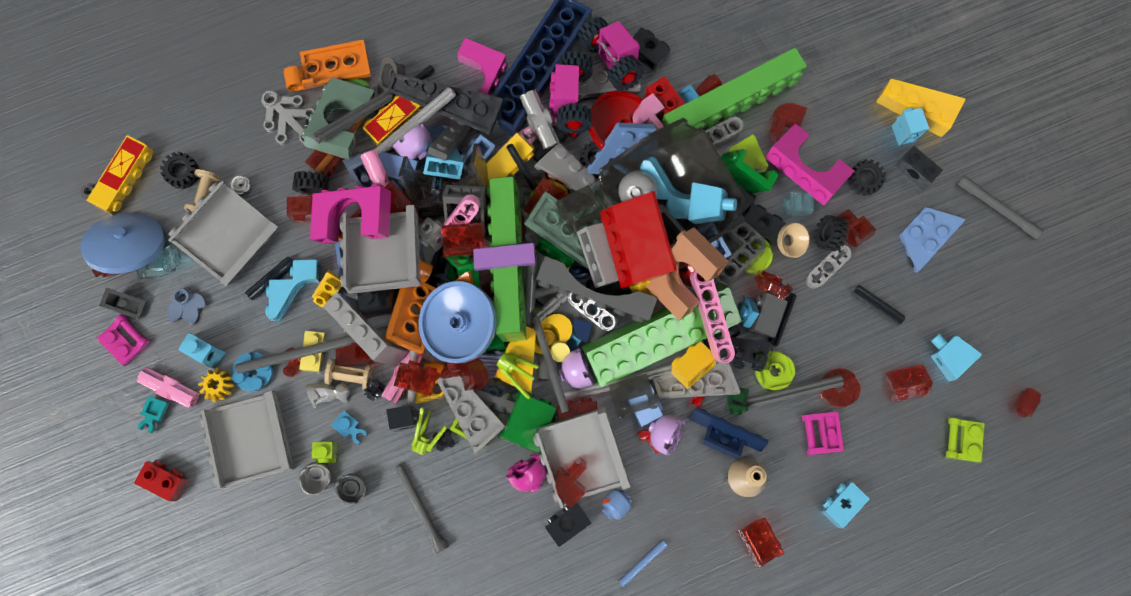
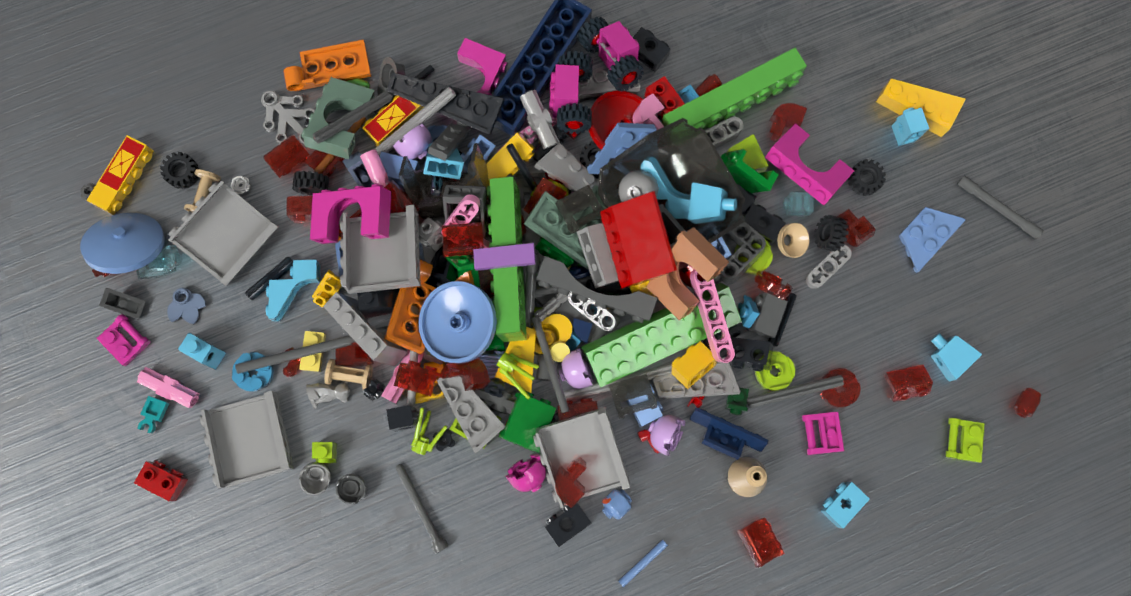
yellow gear [198,368,234,402] -> none
dark azure plate [331,410,368,444] -> none
black axle [853,285,905,325] -> none
black brick [895,146,943,190] -> none
none -> clear red bracket [263,135,310,178]

